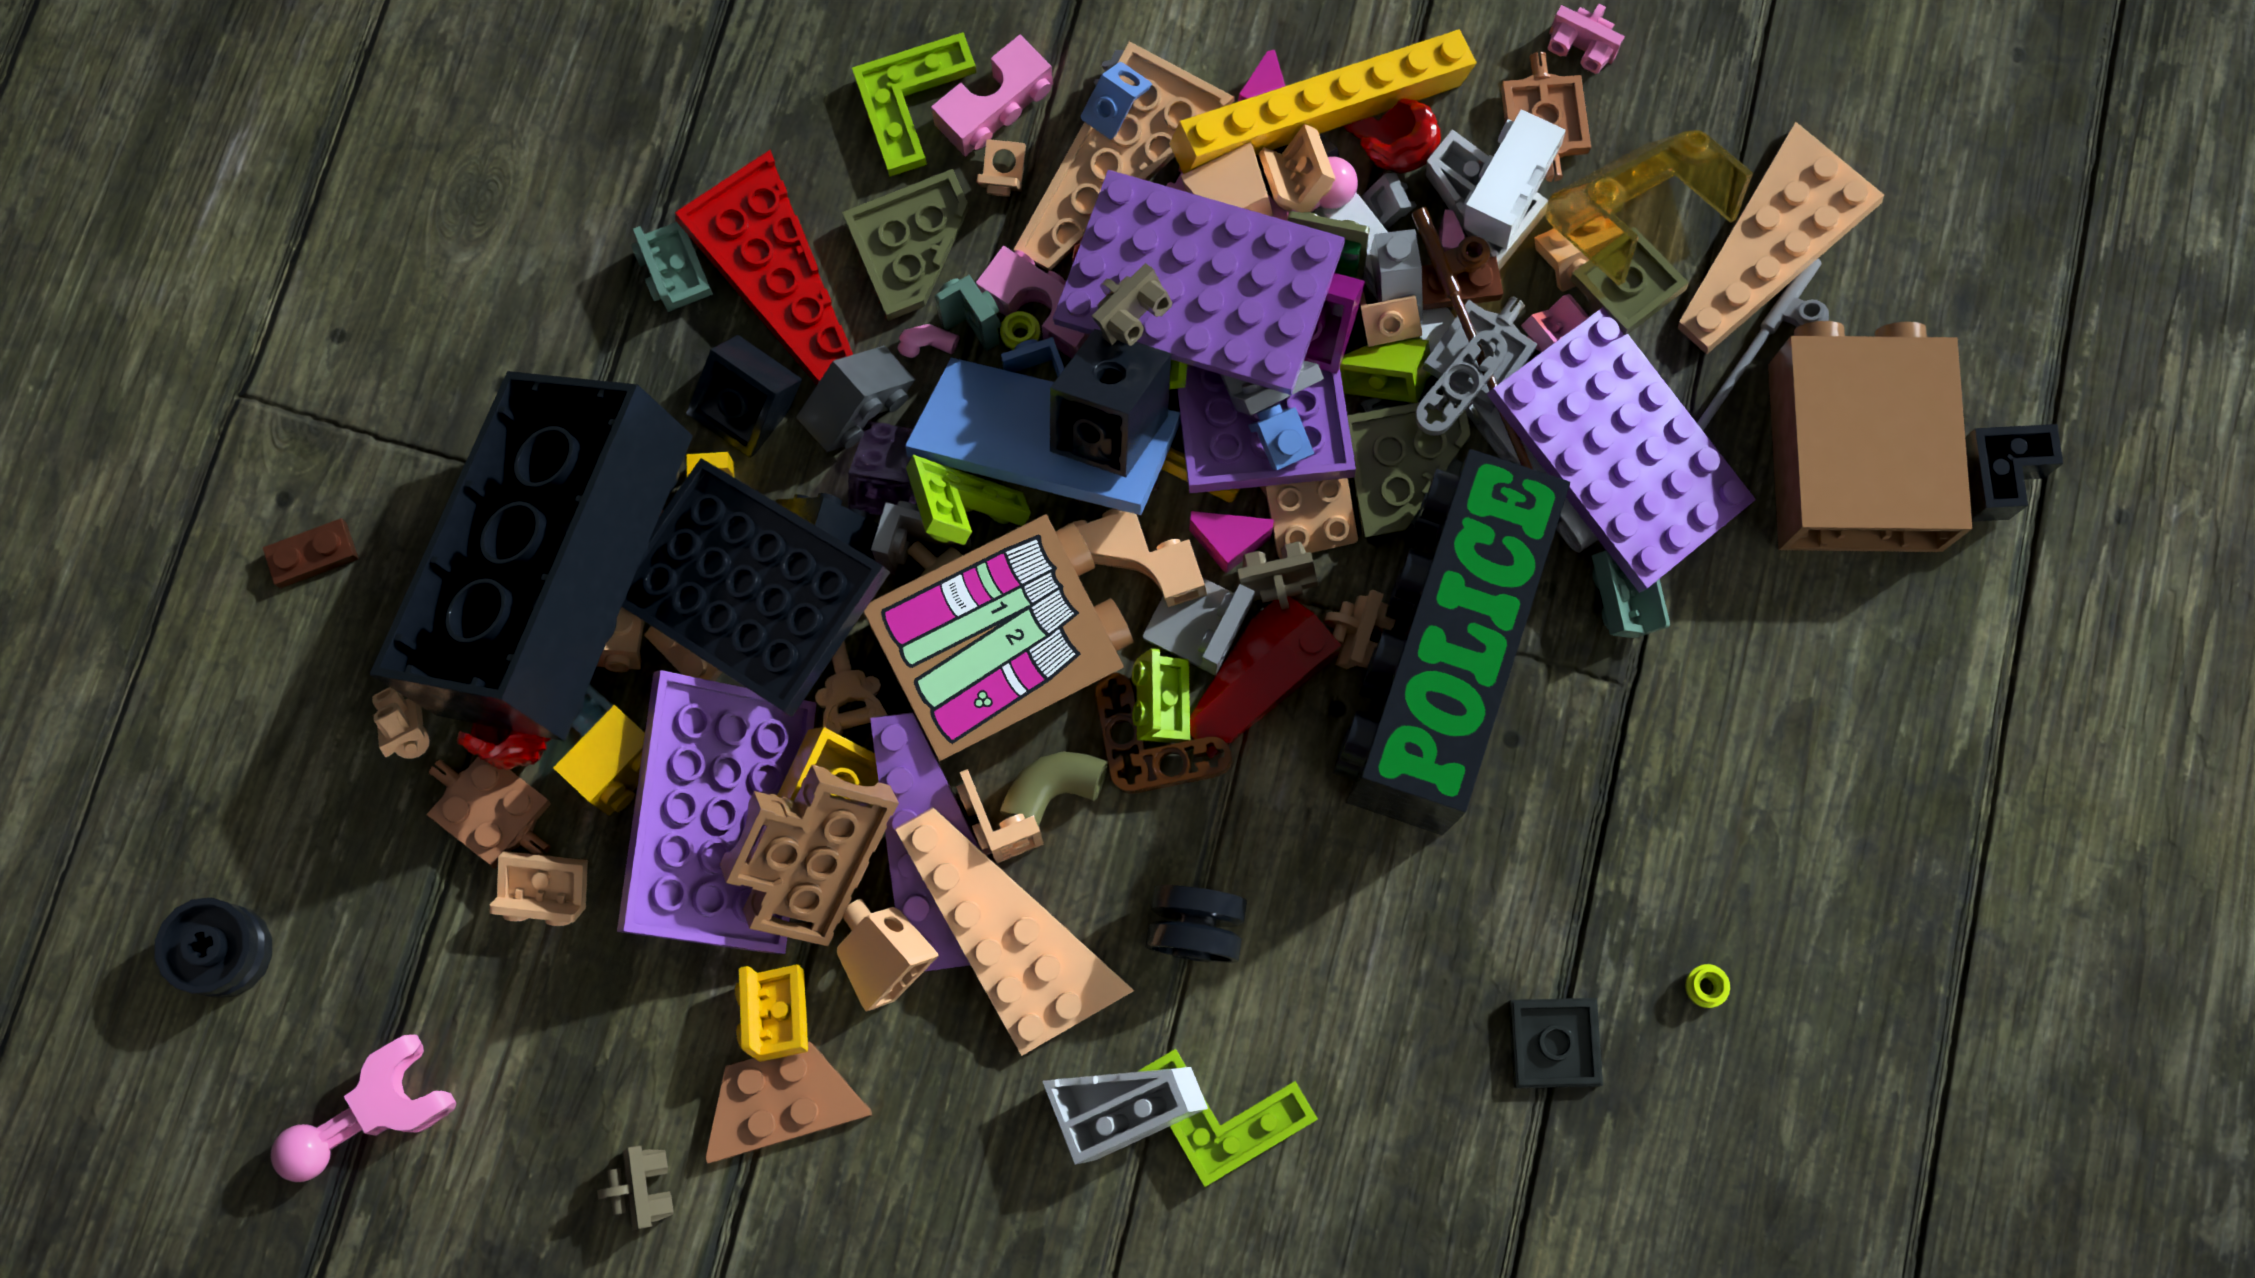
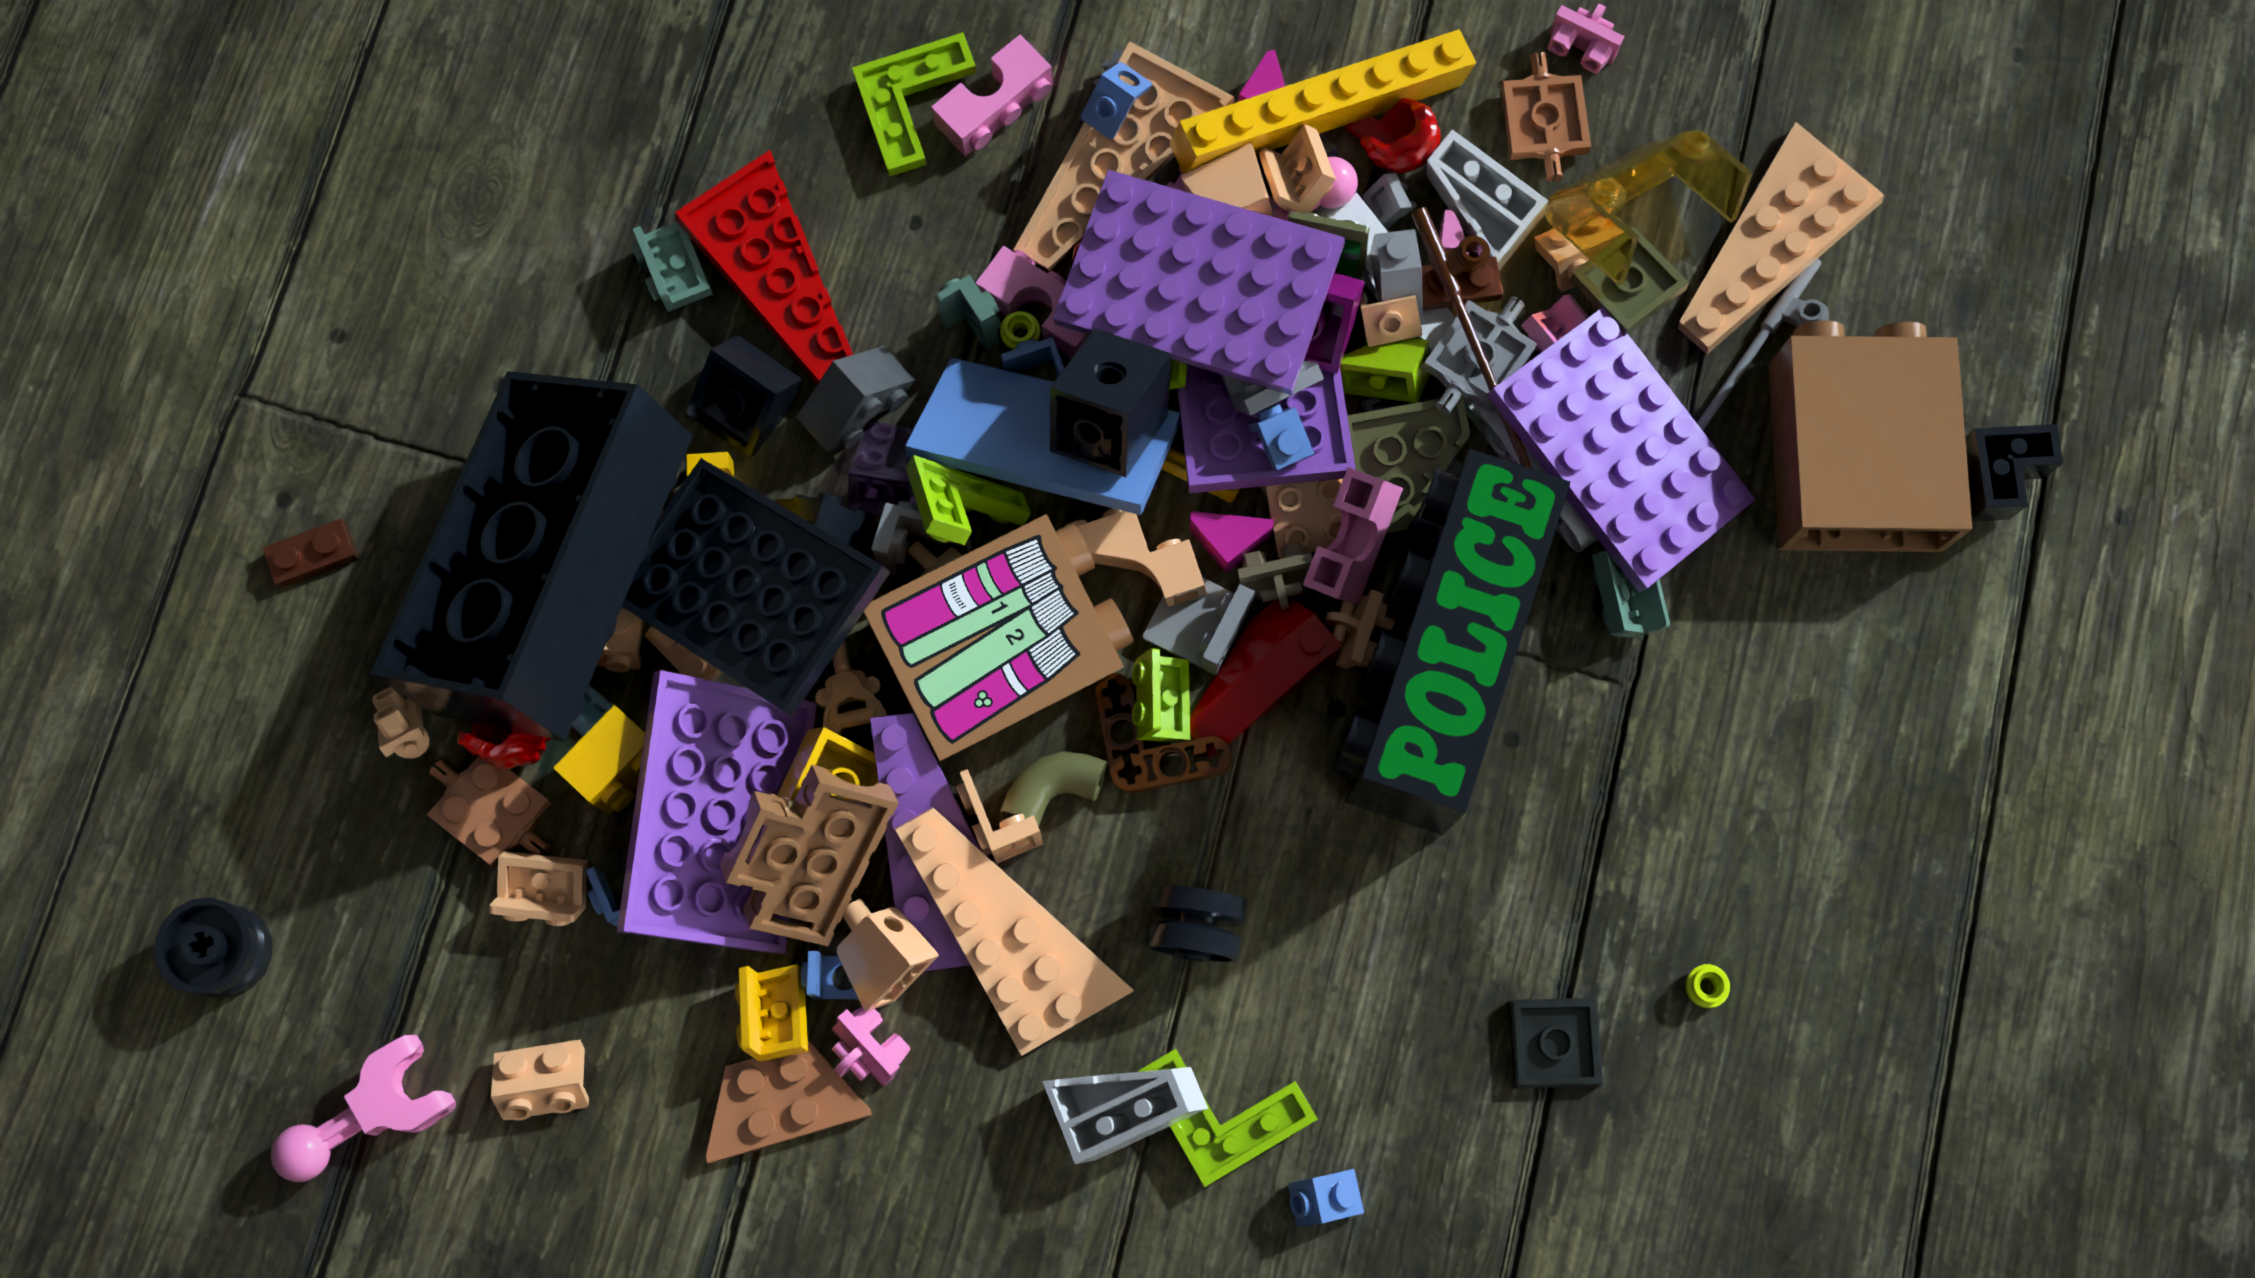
dark tan hips [597,1146,674,1231] -> none
olive plate [842,169,969,321] -> none
bright pink arm [898,324,959,358] -> none
light nougat bracket [977,139,1026,197] -> none
dark tan hips [1092,263,1172,346] -> none
light grey beam [1416,330,1507,436] -> none
white wedge [1460,109,1566,250] -> none
none -> light nougat bracket [491,1040,589,1120]
none -> medium blue bracket [586,866,620,927]
none -> medium blue bracket [801,951,859,1000]
none -> bright pink hips [832,1007,910,1087]
none -> medium blue bracket [1288,1169,1364,1227]
none -> bright pink arch [1303,467,1403,605]

